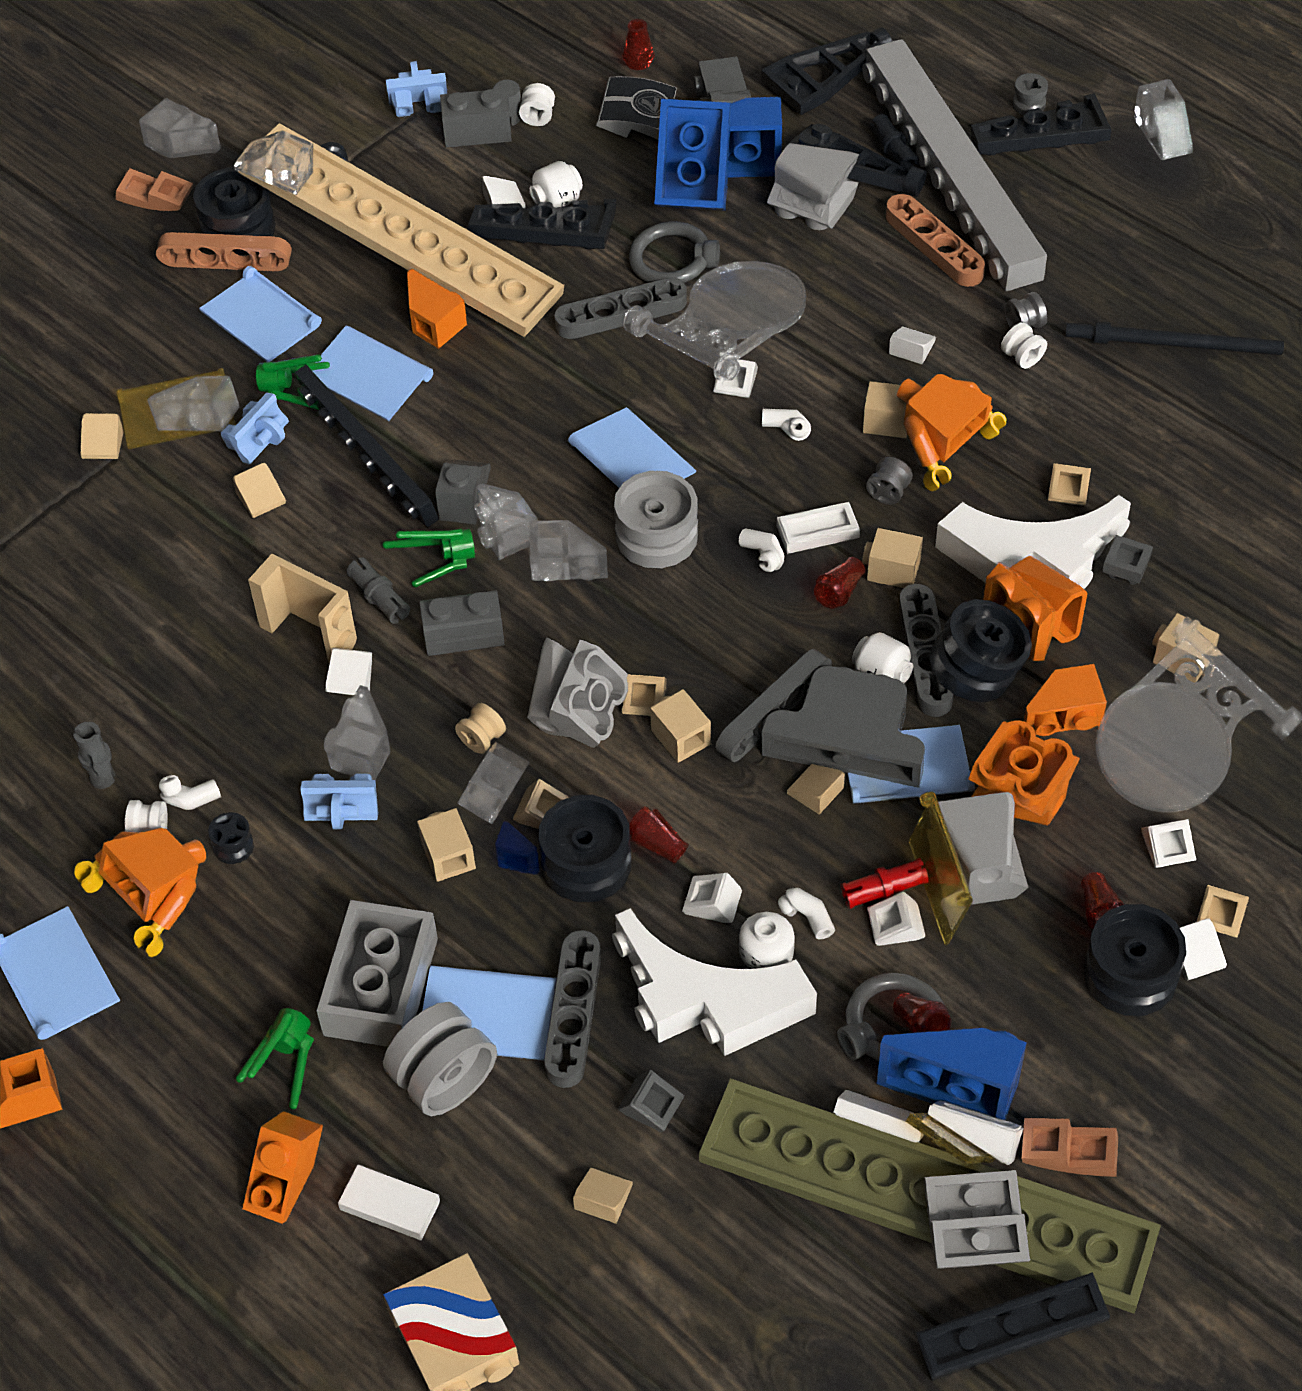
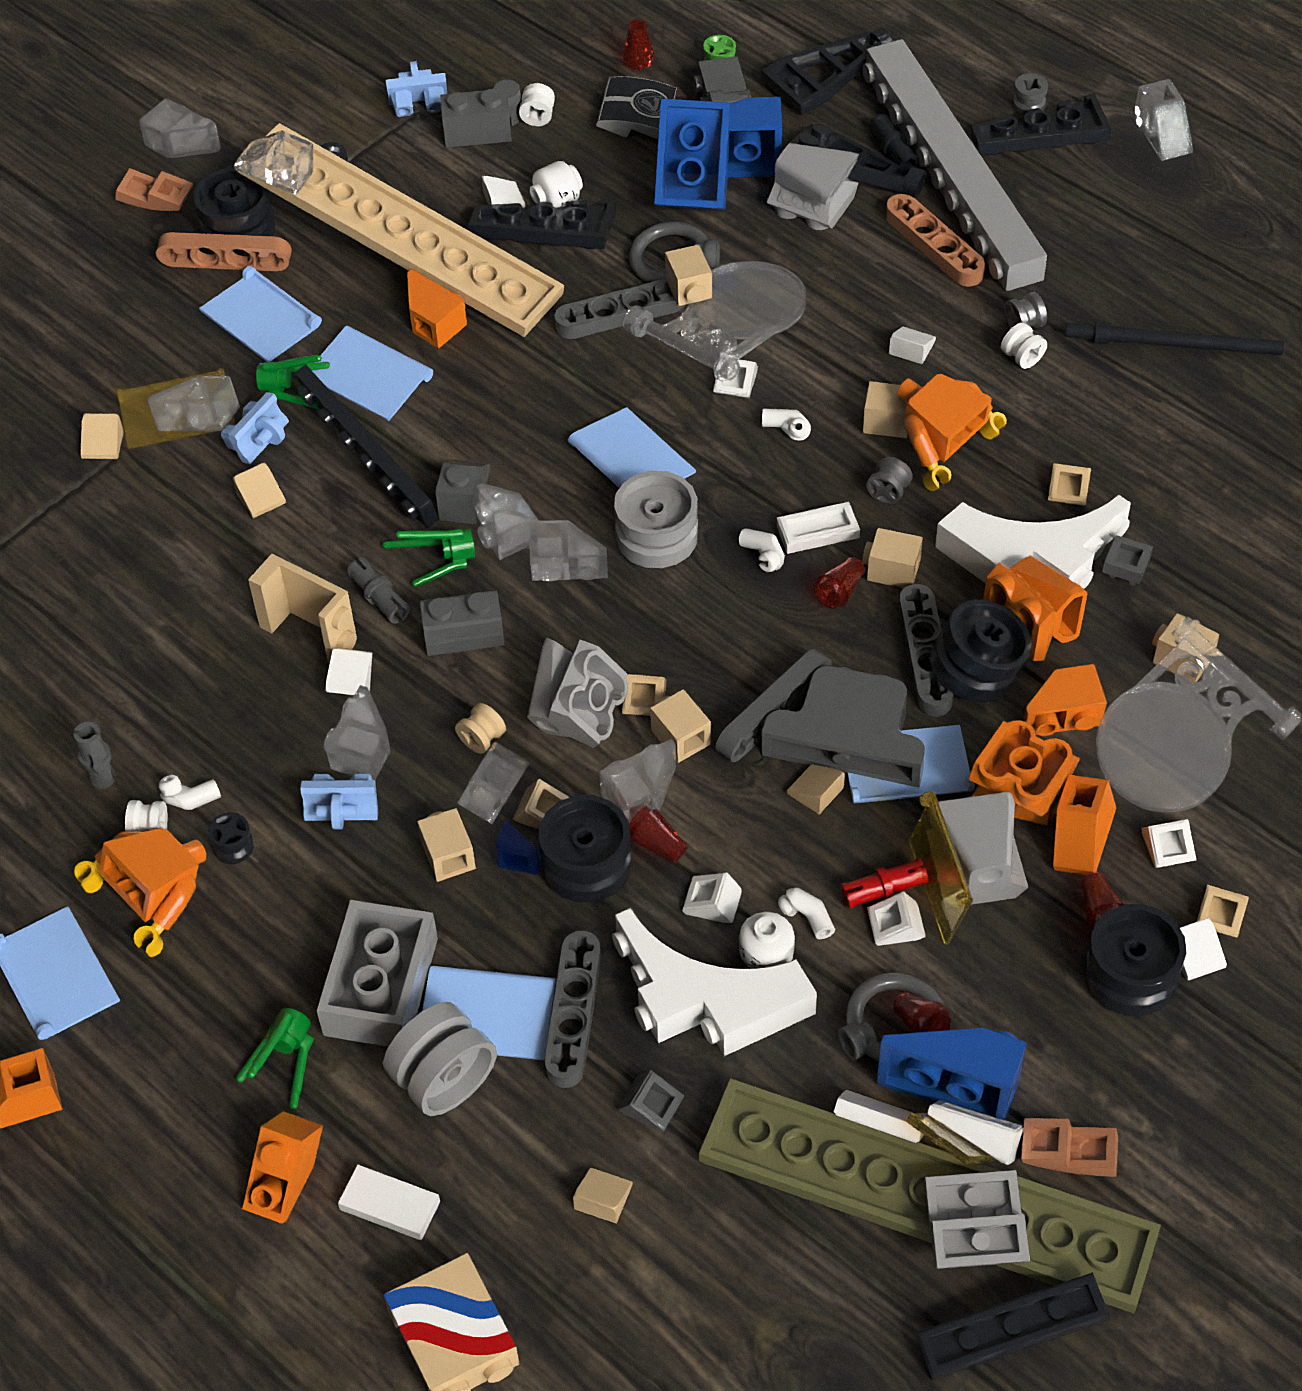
white head [852,632,913,683] -> none
none -> clear slope [599,739,676,826]
none -> tan brick [665,245,712,306]
none -> bright green wheel [703,35,736,61]
none -> orange slope [1053,775,1116,876]

